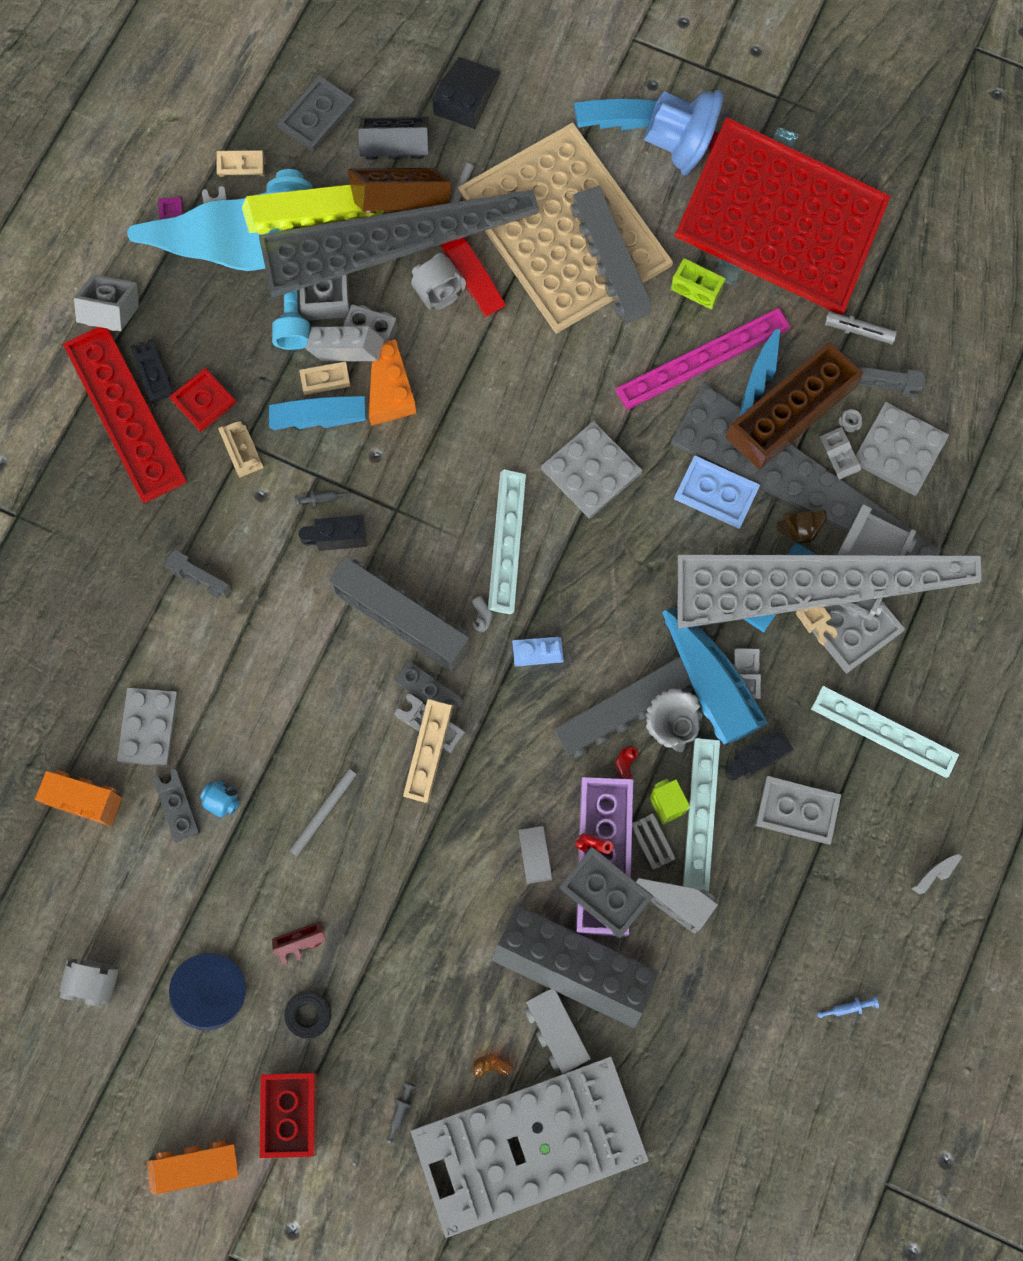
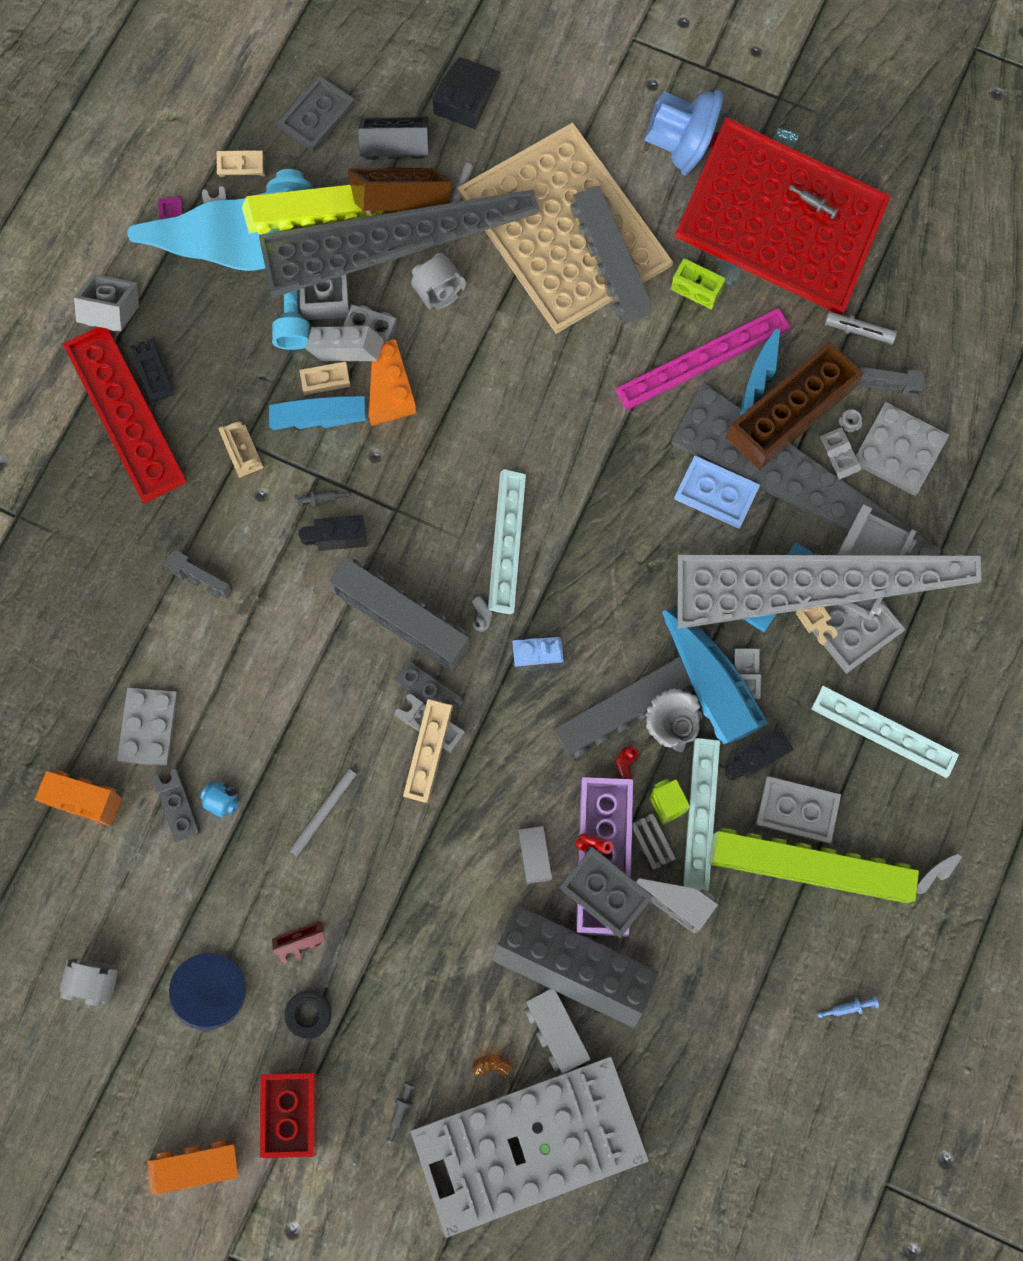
red plate [169,367,237,433] -> none
red slope [440,237,506,318] -> none
light grey plate [541,421,642,519] -> none
dark azure slope [574,99,656,131] -> none
dark brown piece [777,509,827,544] -> none
none -> lime brick [709,828,919,903]
none -> dark grey piece [789,185,839,219]

